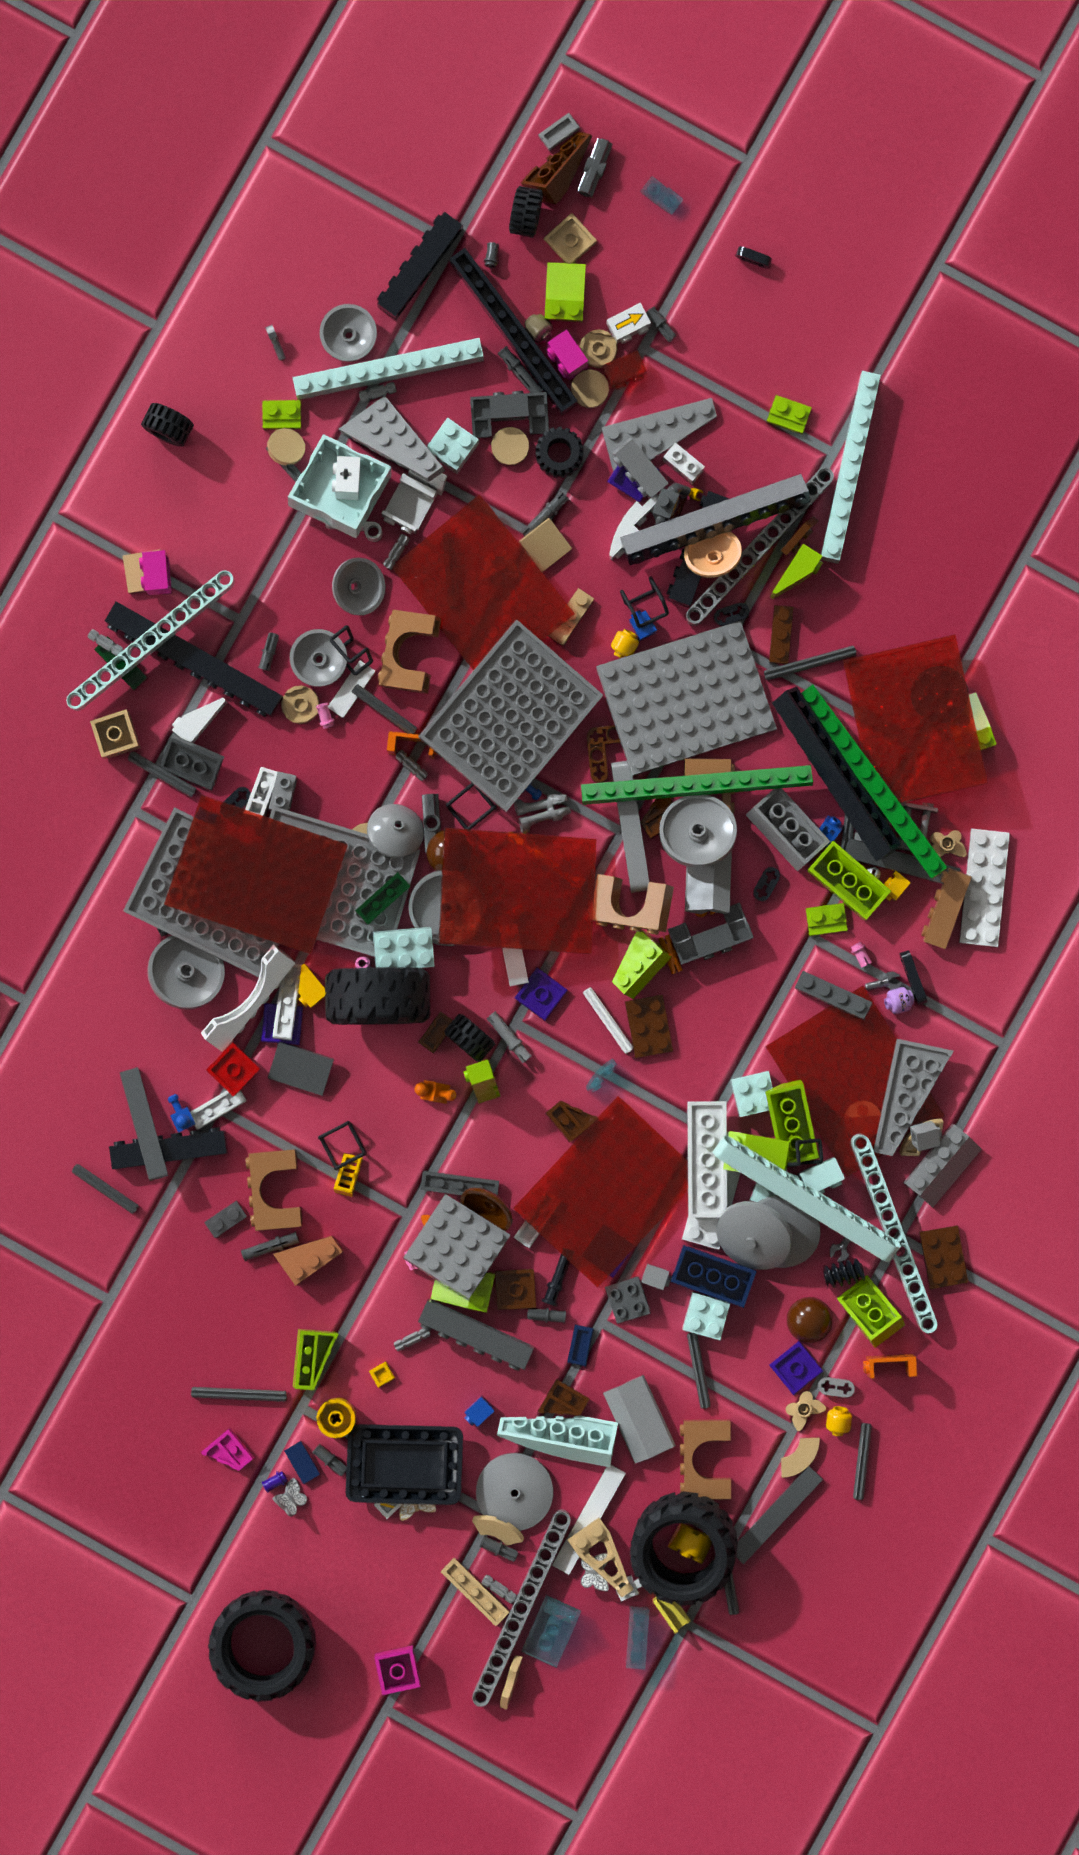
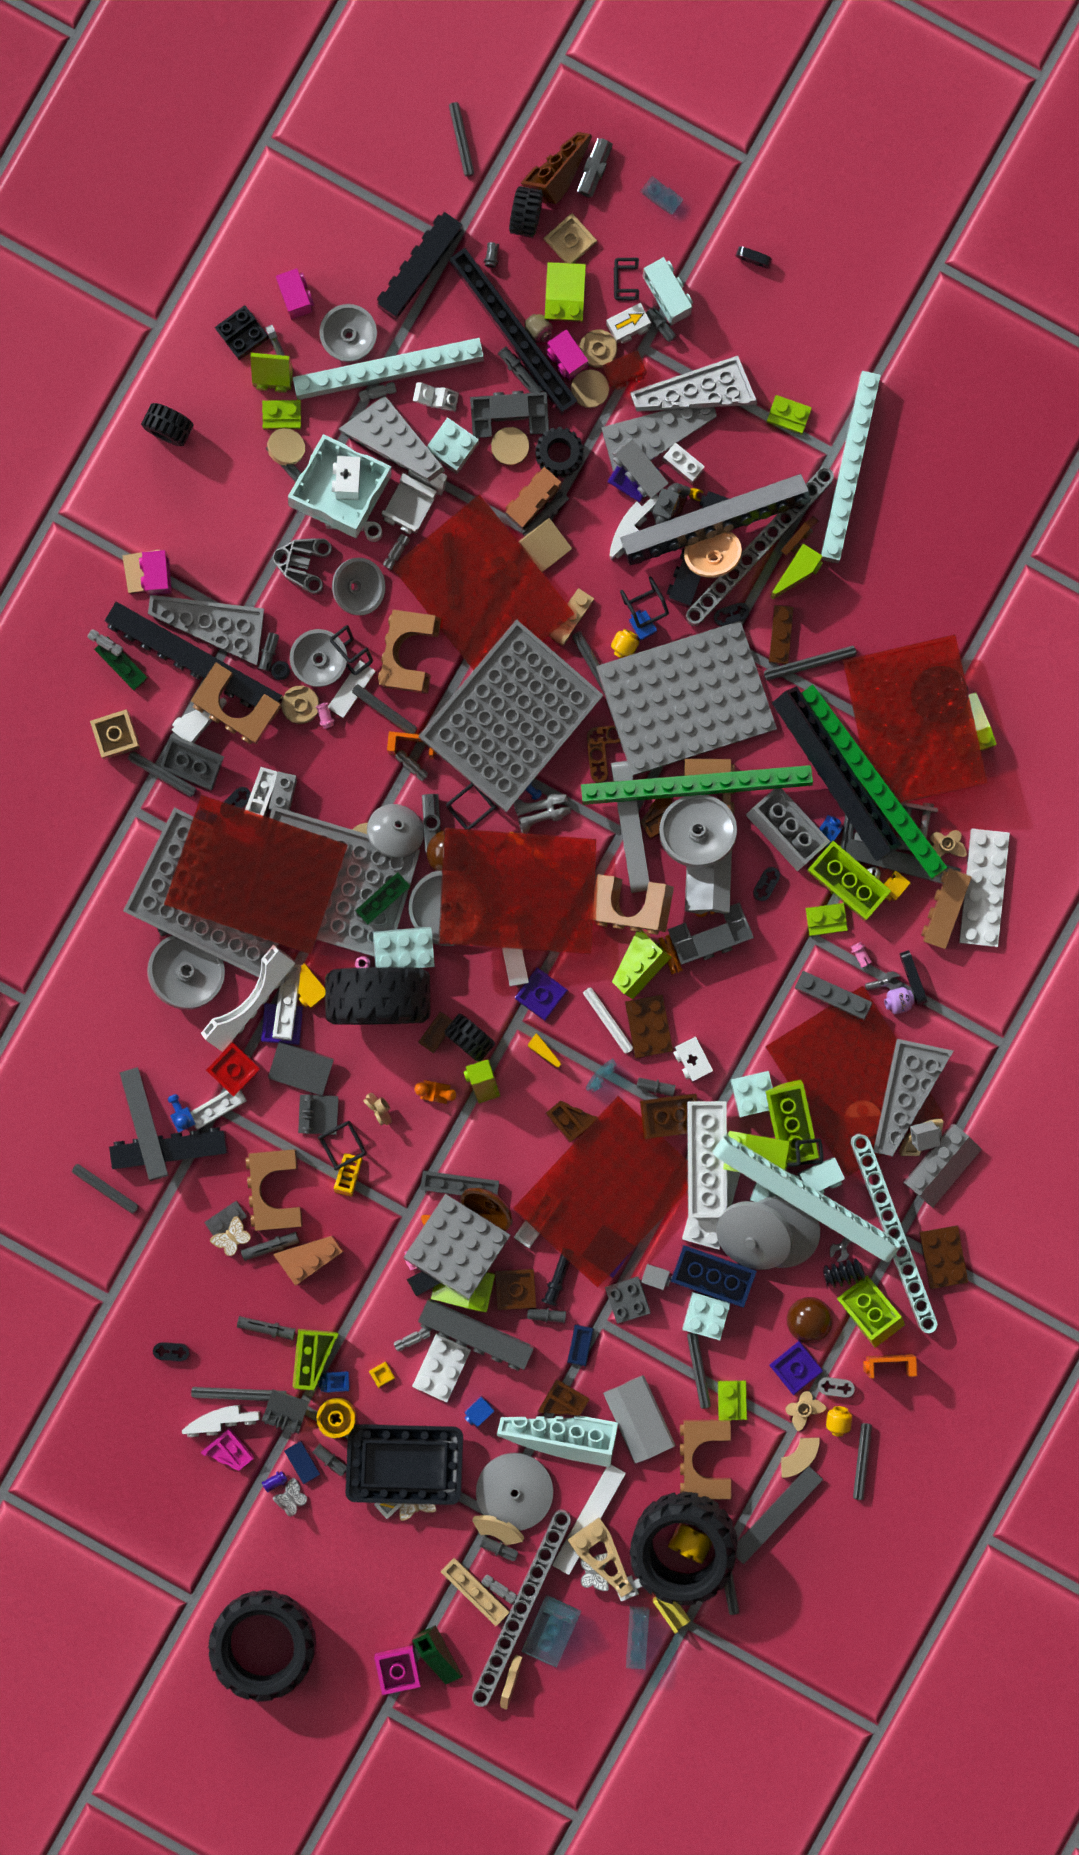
light aqua beam [66,570,235,711] -> none
light grey pin [487,1011,532,1063] -> none
light grey tile [538,113,580,151] -> none
none -> light grey wing [148,595,265,666]
none -> black beam [153,1342,190,1361]
none -> white slope [182,1405,260,1437]
none -> medium nougat arch [191,663,281,745]
none -> animal [210,1216,251,1256]
none -> black slope [214,305,269,360]
none -> dark grey pin [237,1316,296,1341]
none -> lime slope [251,353,293,392]
none -> dark grey hinge [262,1389,309,1434]
none -> black plate [271,661,290,680]
none -> light grey connector [273,538,332,595]
none -> dark pink brick [276,268,314,320]
none -> dark grey hinge [298,1095,338,1135]
none -> blue bracket [318,1371,349,1392]
none -> tan animal [363,1093,392,1126]
none -> black slope [407,1271,440,1296]
none -> white plate [412,1333,471,1402]
none -> dark green slope [412,1625,463,1685]
none -> white slope [413,382,459,411]
none -> dark grey axle [449,102,474,177]
none -> nougat wedge [506,467,561,530]
none -> yellow slope [528,1033,561,1068]
none -> dark grey axle [572,631,604,693]
none -> black piece [614,257,639,300]
none -> light grey wing [630,356,757,411]
none -> dark grey axle [637,1078,676,1097]
none -> reddish brown plate [640,1094,697,1139]
none -> light aqua brick [643,257,693,325]
none -> white brick [673,1037,713,1081]
none -> lime plate [718,1380,747,1420]

